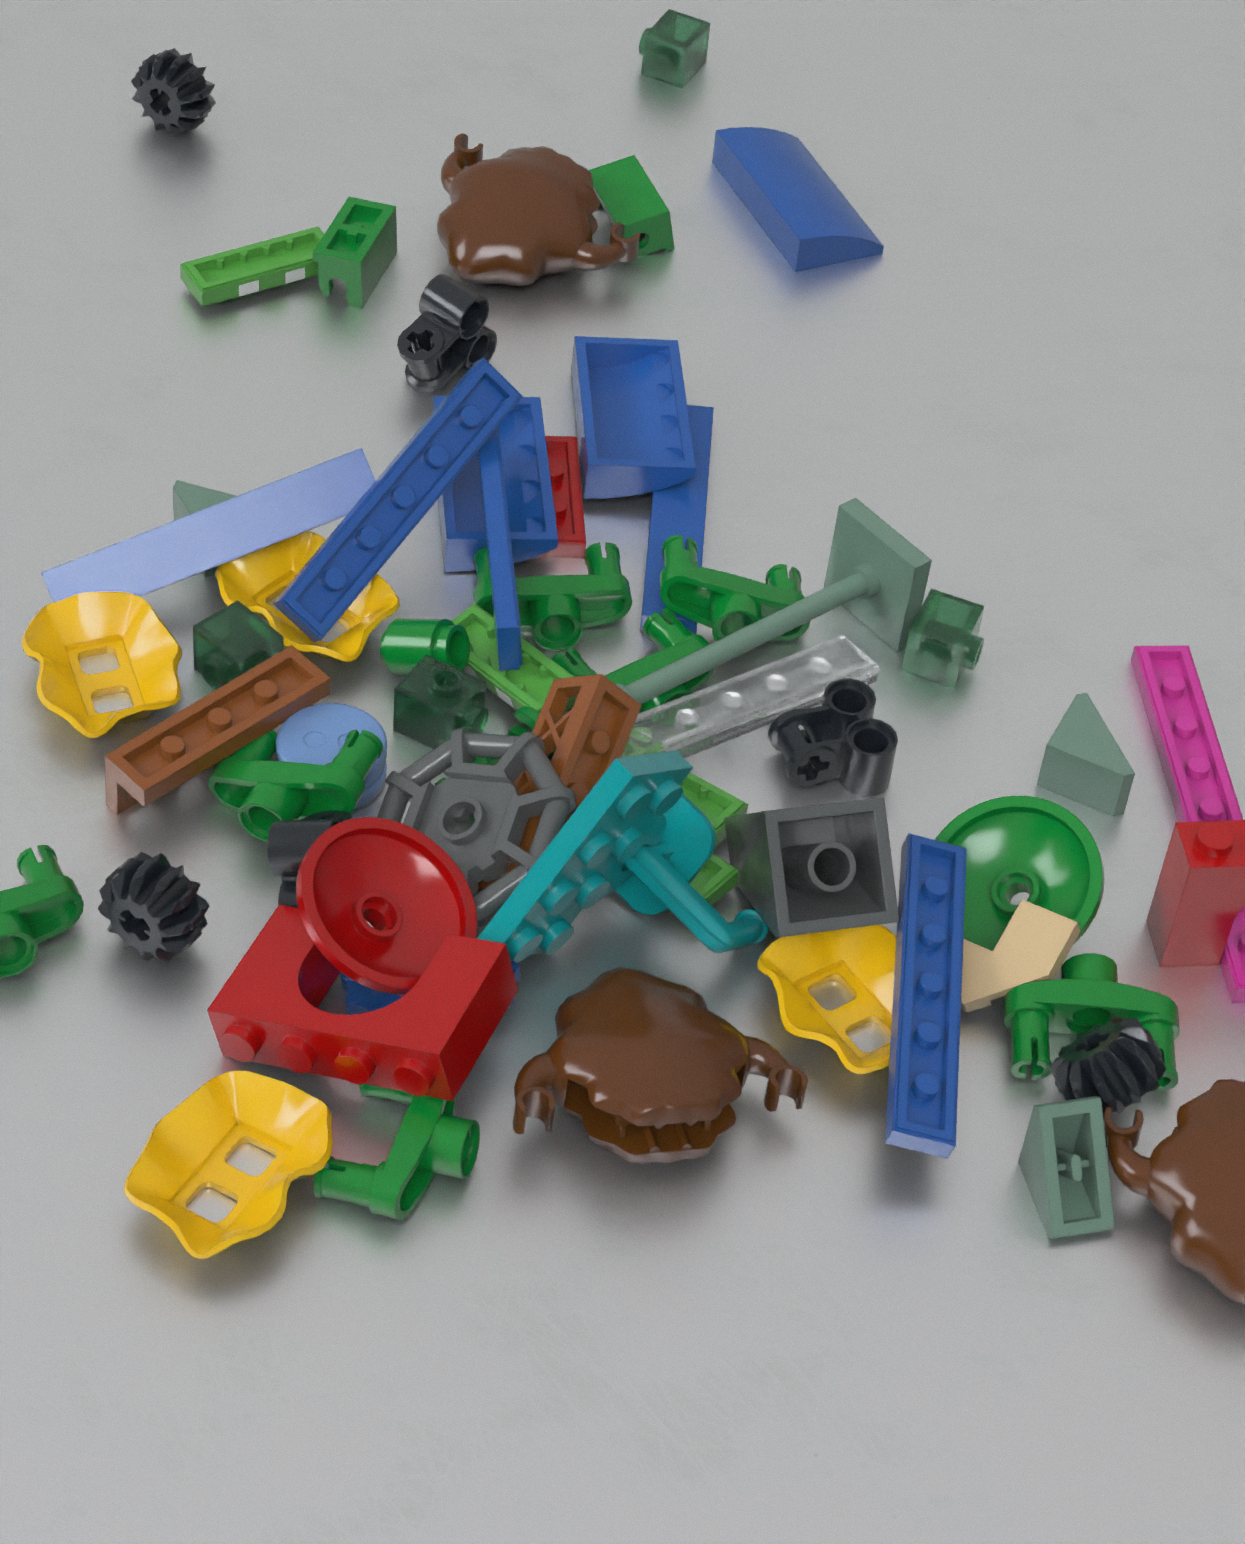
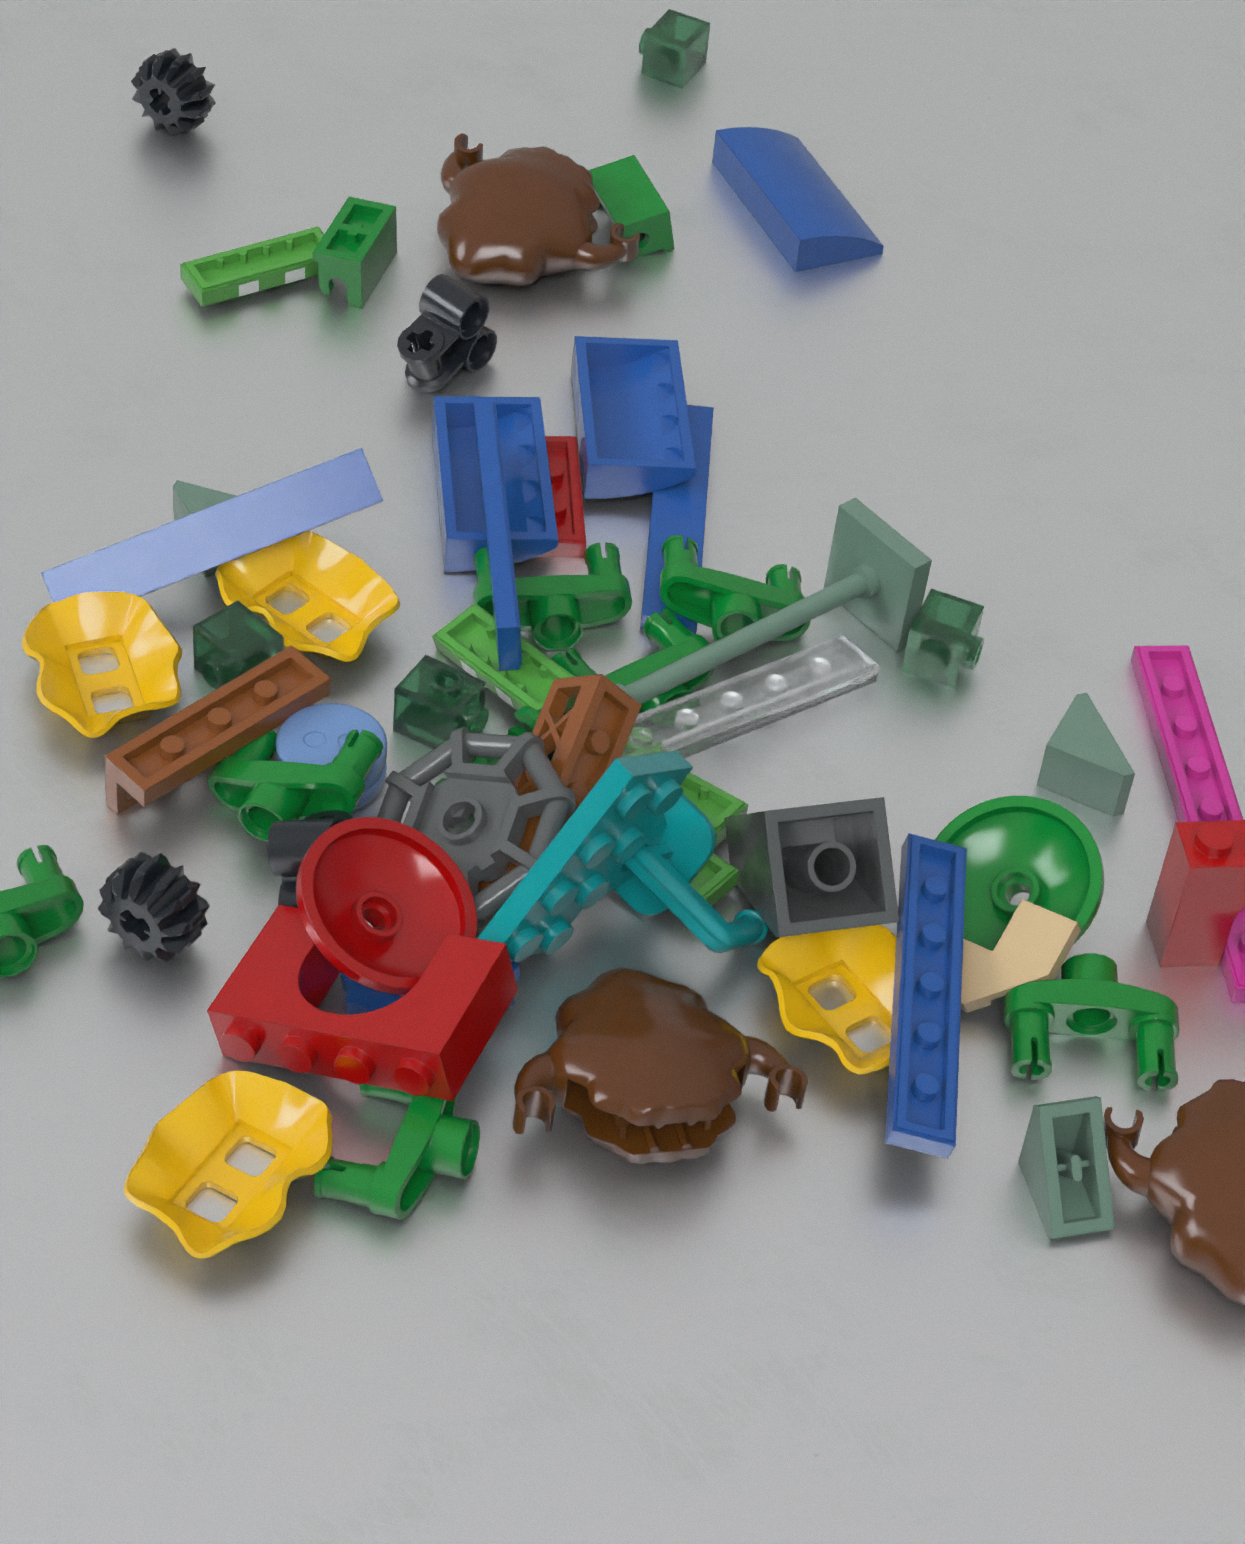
blue tile [273,357,523,643] -> none
green brick [380,618,470,677] -> none
black piece [768,678,898,797] -> none
black gear [1050,1018,1166,1117] -> none

